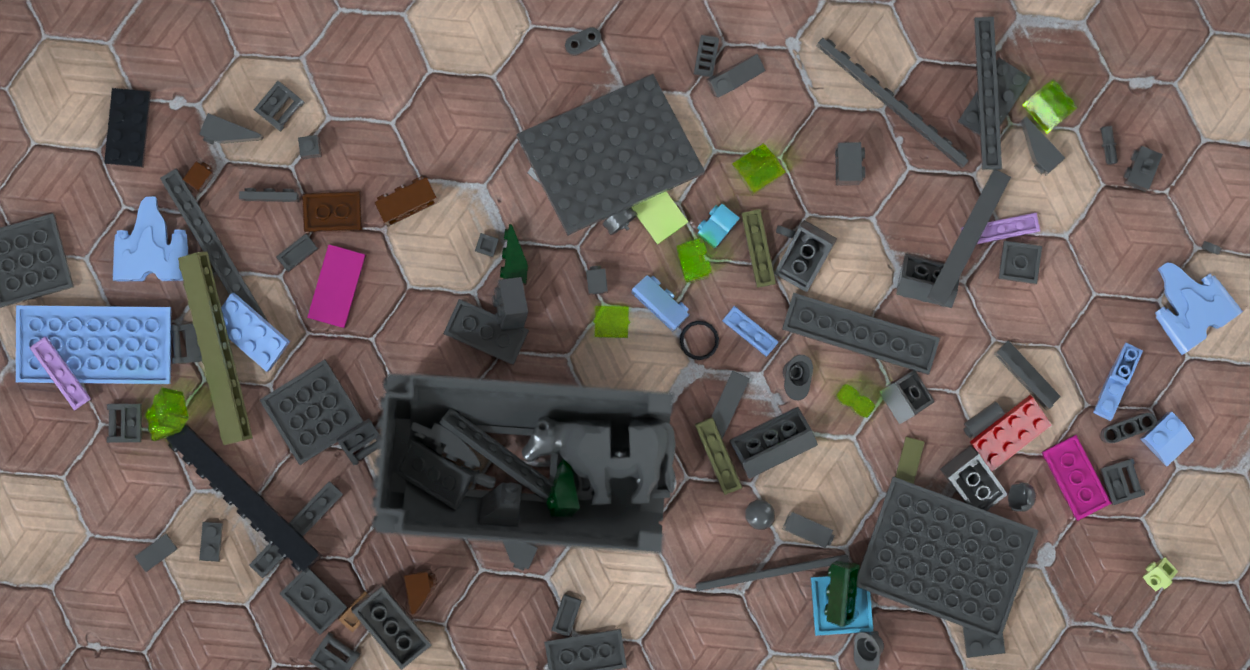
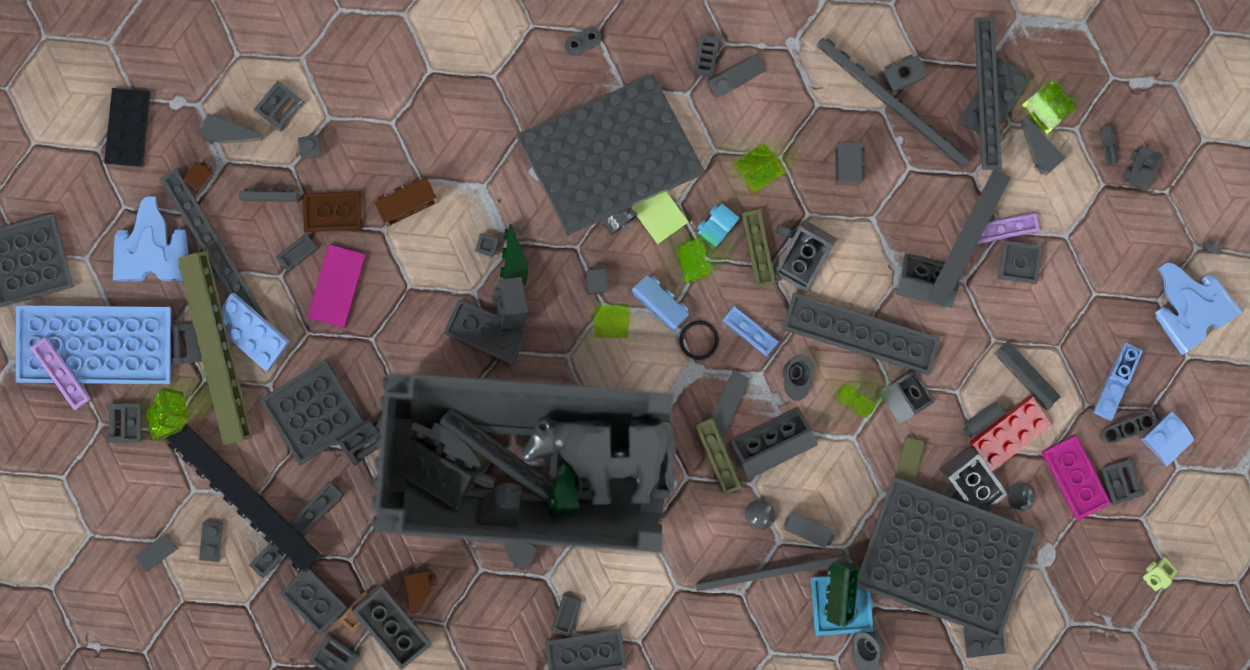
none -> dark grey brick [882,54,928,93]

